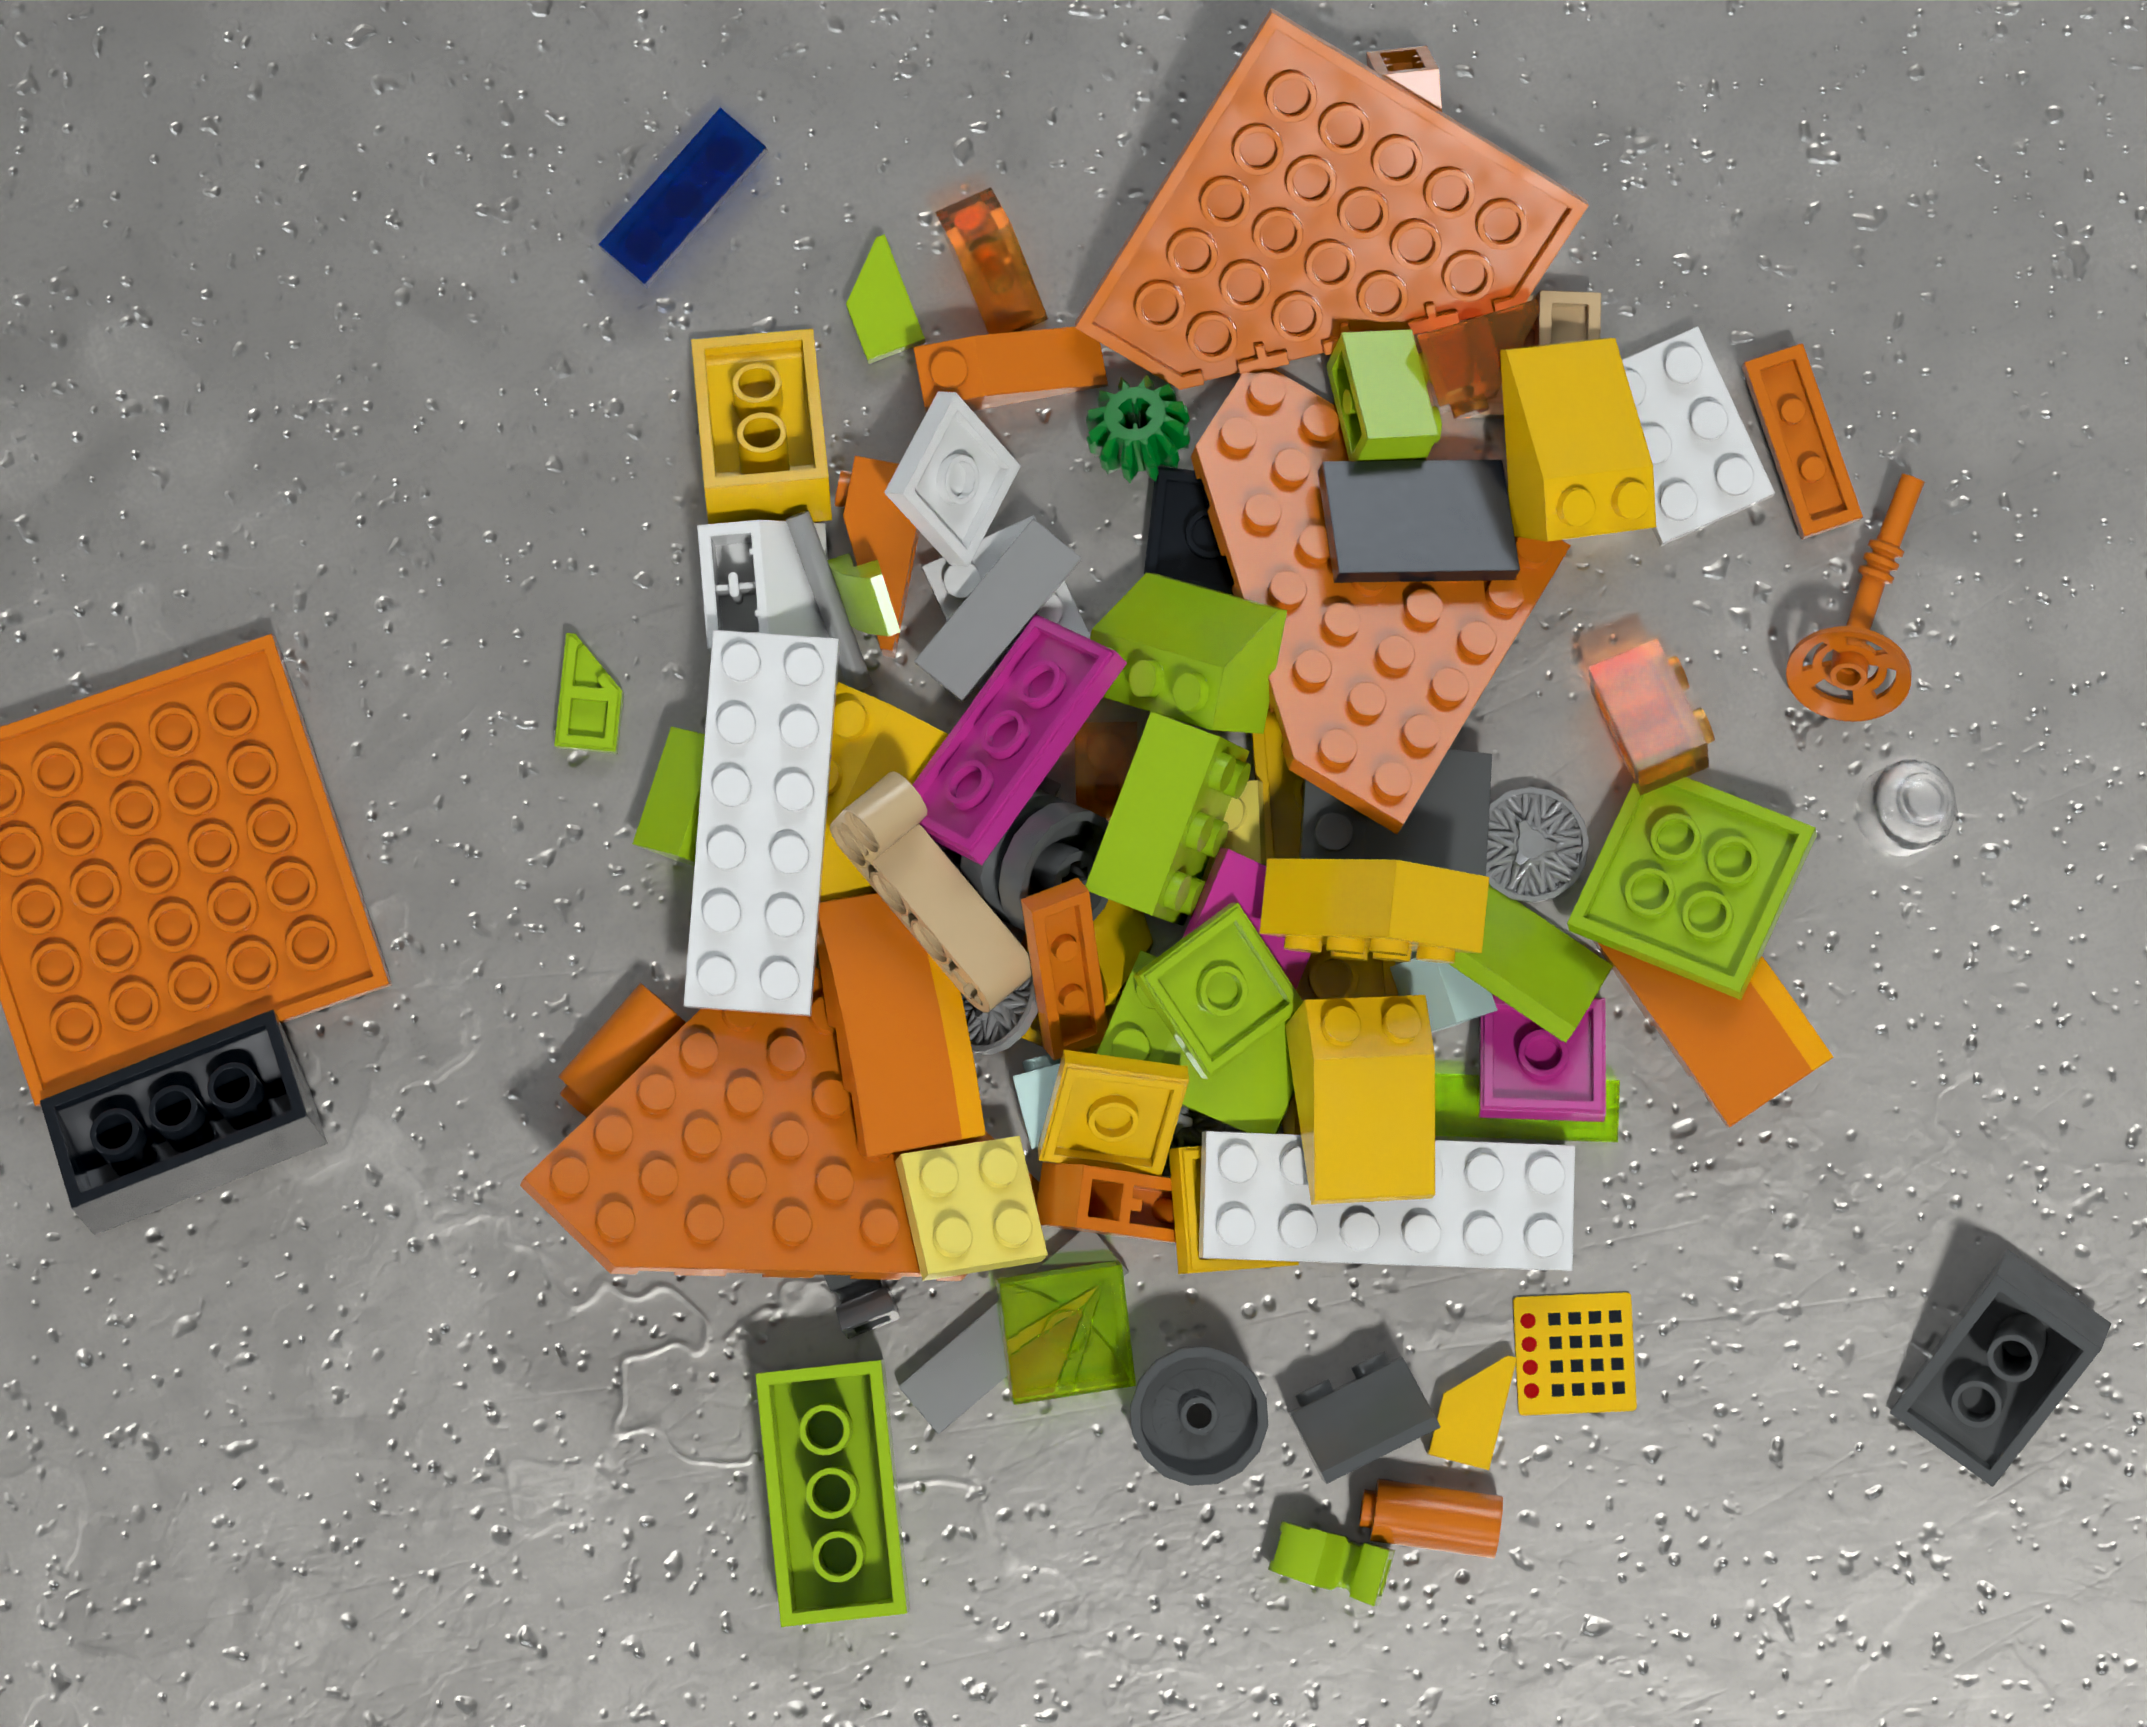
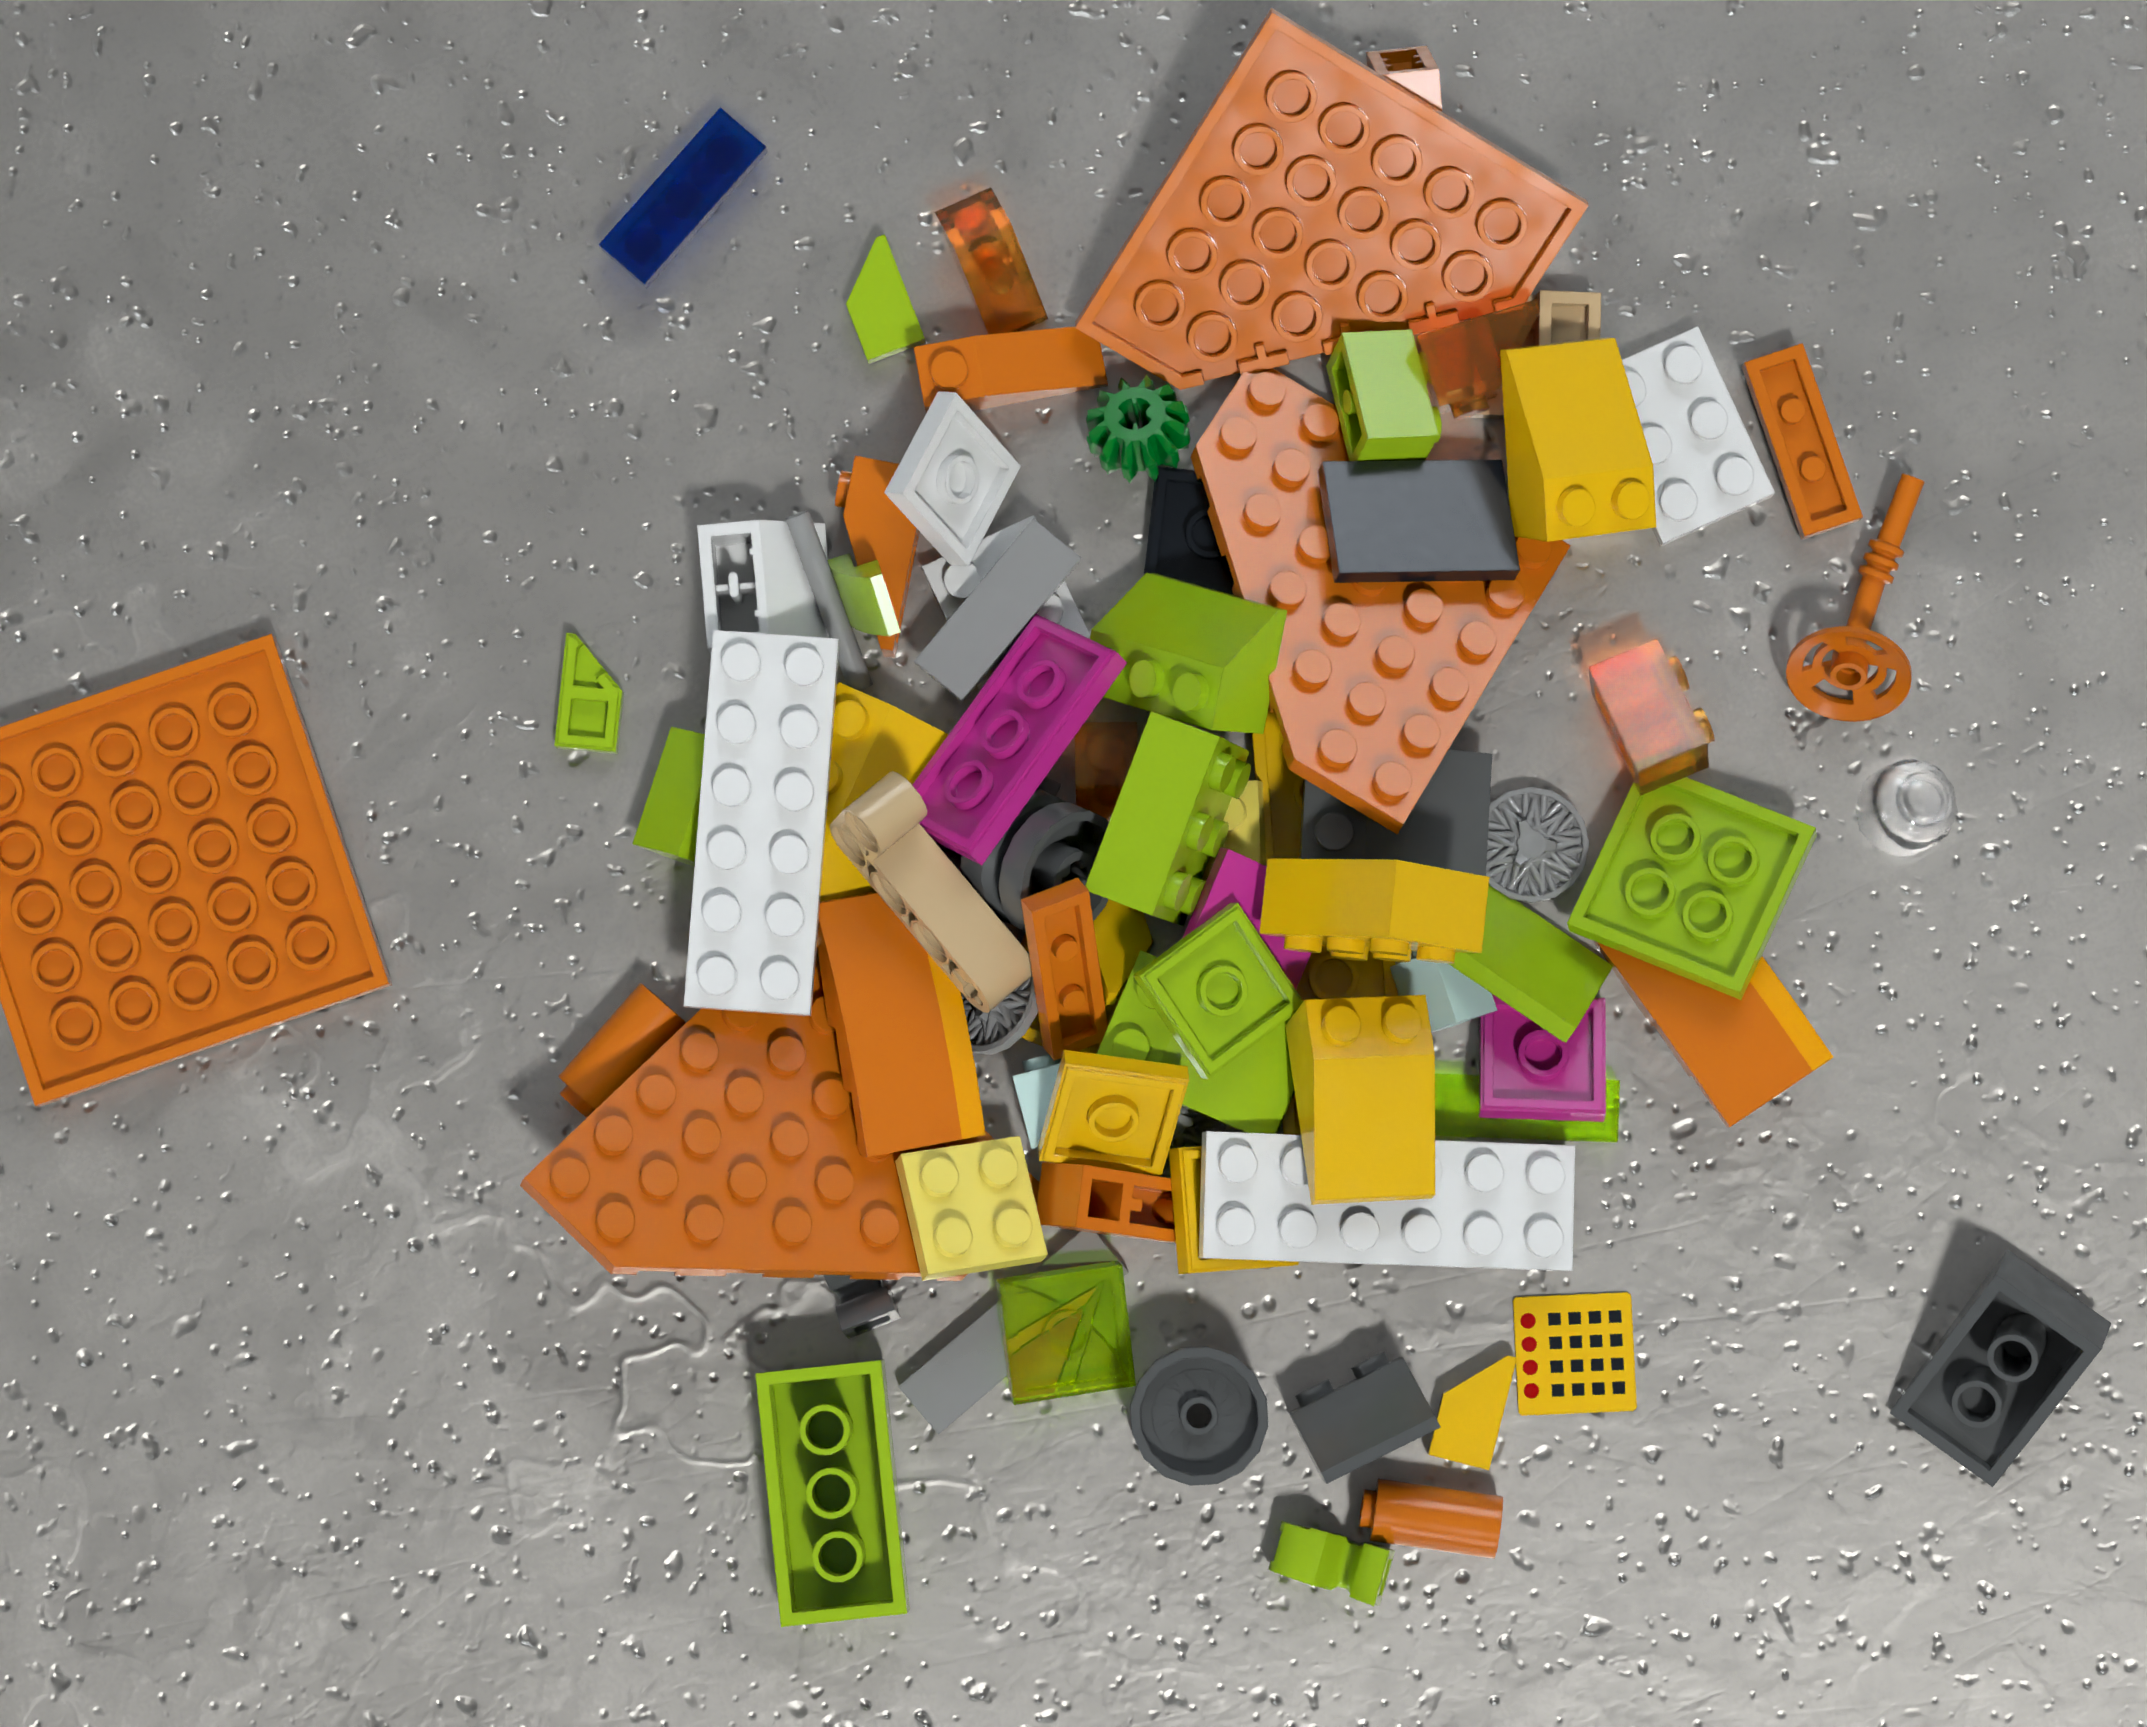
black slope [40,1010,328,1235] -> none
yellow slope [691,329,832,524] -> none

